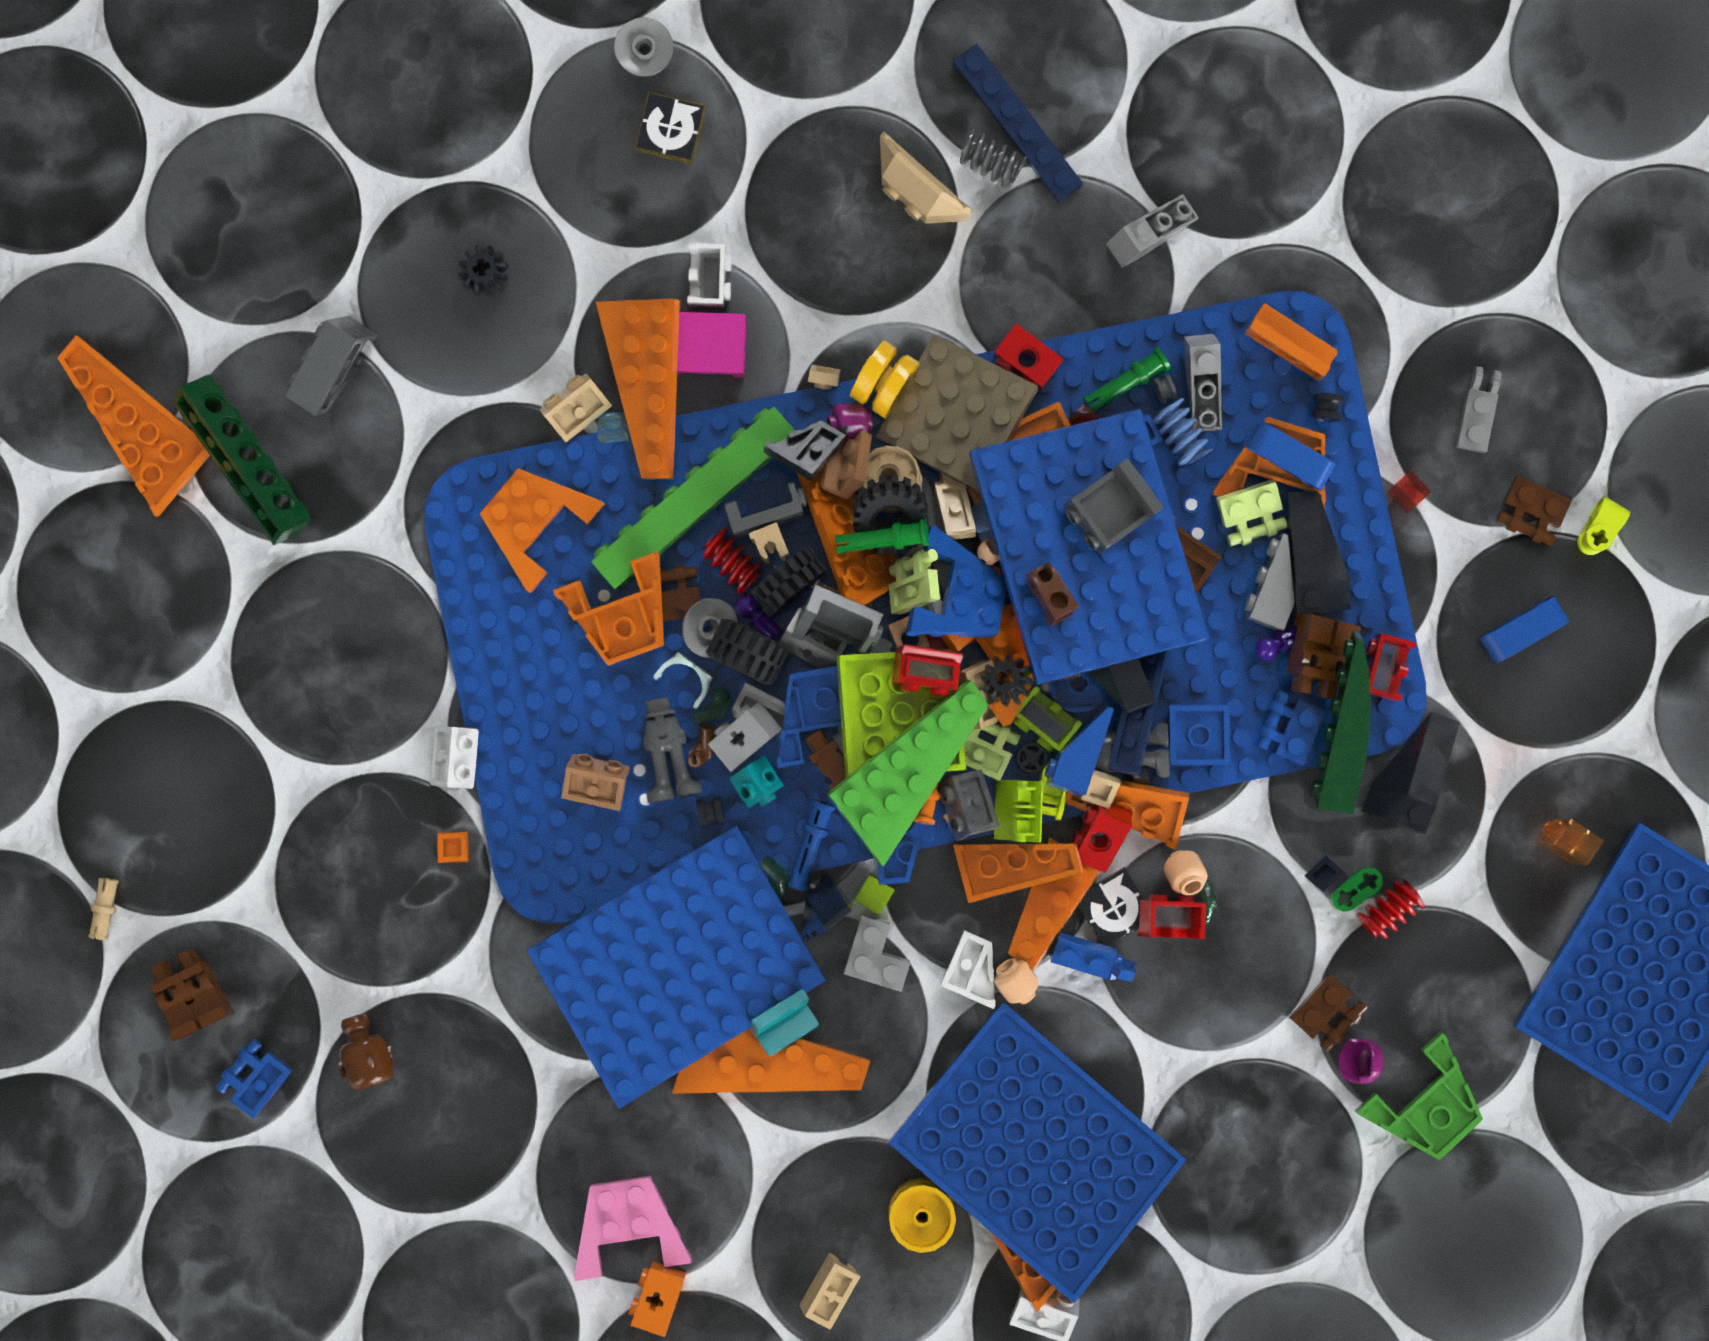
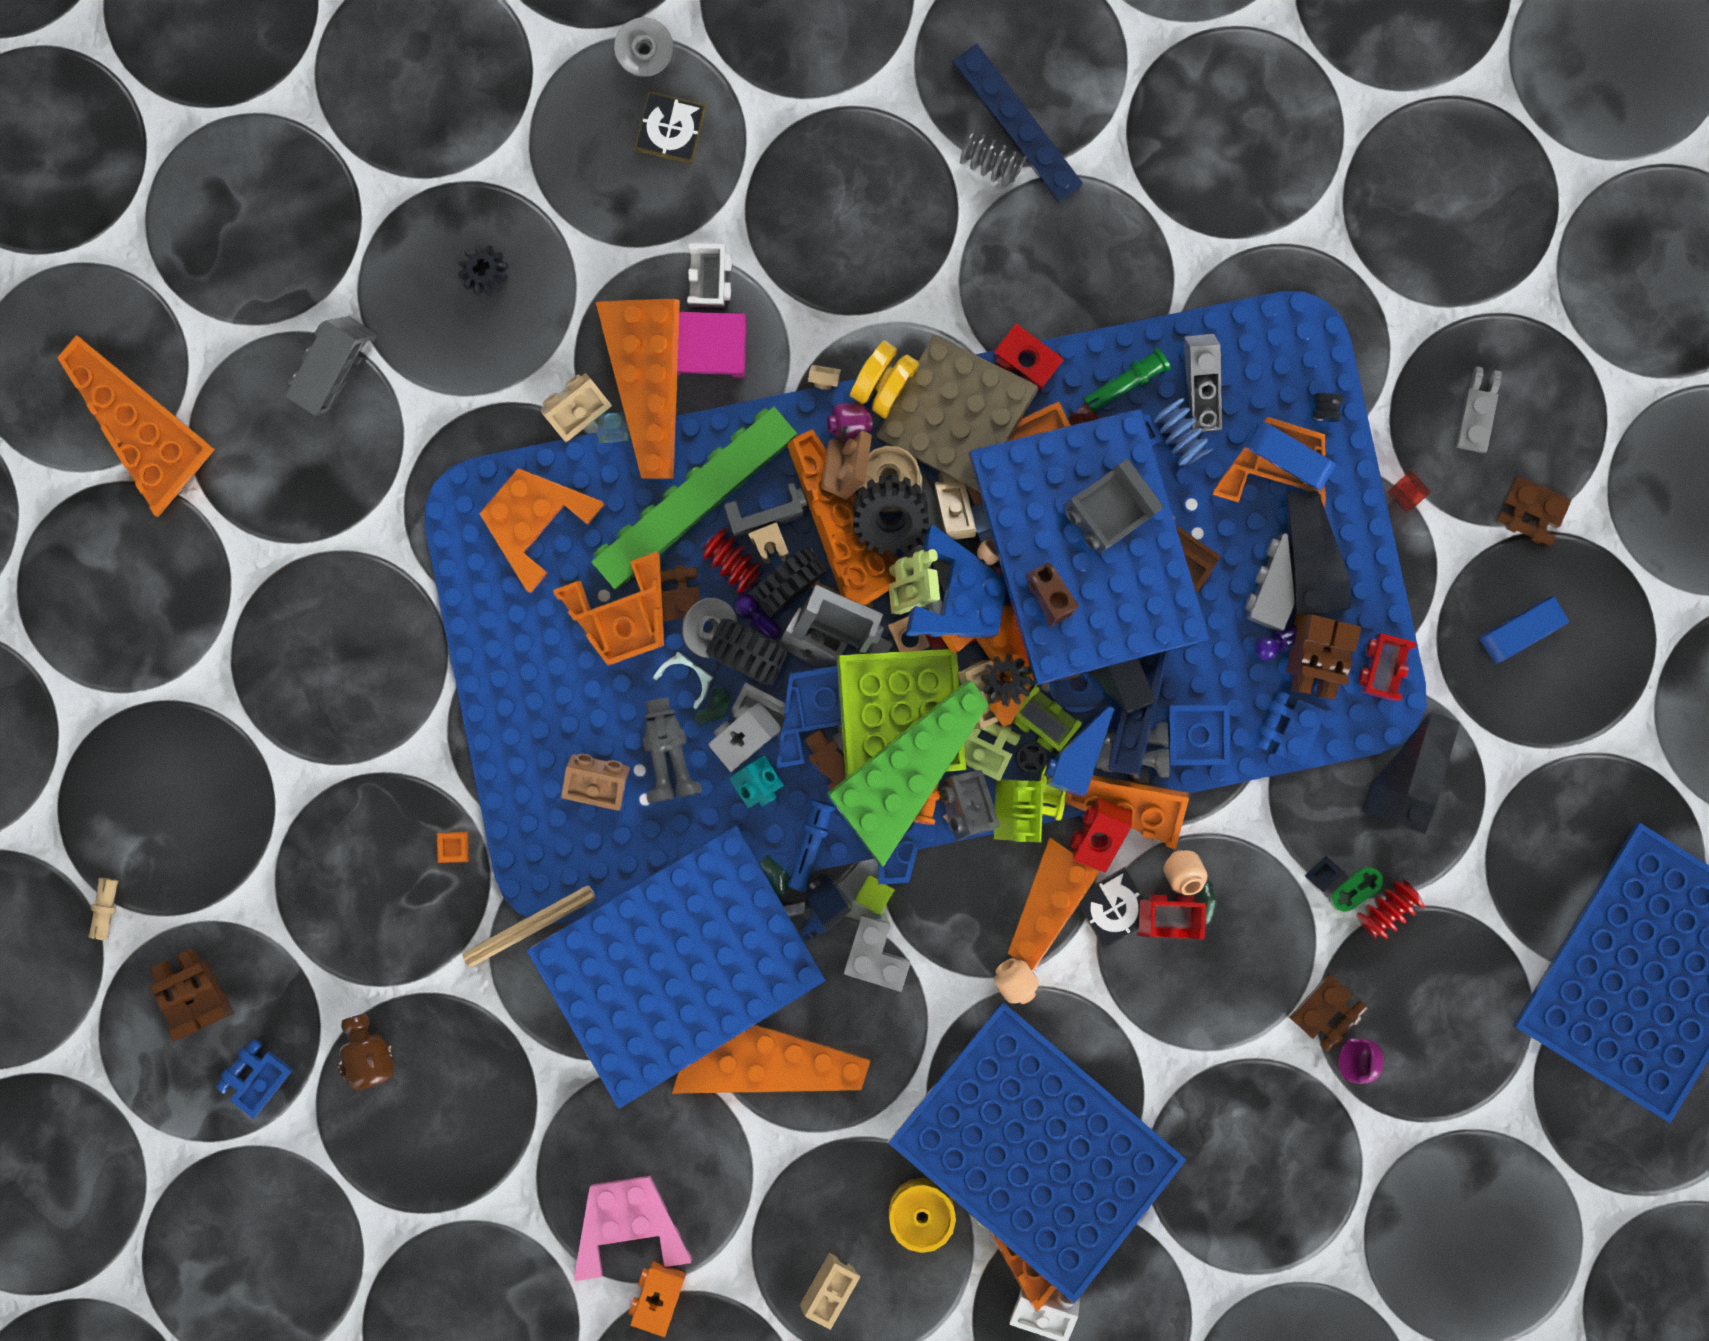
dark green brick [172,374,311,546] -> none
white bracket [430,726,479,789] -> none
reddish brown arm [687,724,715,768] -> none
black wheel [696,796,725,829] -> none
teal panel [750,989,819,1056] -> none
wing [763,421,846,481] -> none
green pin [835,519,930,554] -> none
tan wedge [880,131,972,223] -> none
red window [892,644,963,697] -> none
white wing [940,930,995,1009] -> none
orange wing [953,843,1084,903] -> none
blue hinge [1050,932,1136,982] -> none
tan plate [1081,770,1121,809] -> none
light grey slope [1106,194,1199,268] -> none
dark grey bush [1153,374,1177,405] -> none
yellowish green plate [1216,479,1288,547] -> none
orange panel [1244,304,1338,382] -> none
dark green slope [1311,630,1371,814] -> none
bright green wing [1354,1032,1483,1160] -> none
clear orange brick [1539,819,1604,866] -> none
neon yellow piece [1577,496,1631,555] -> none
none -> tan axle [463,886,596,967]

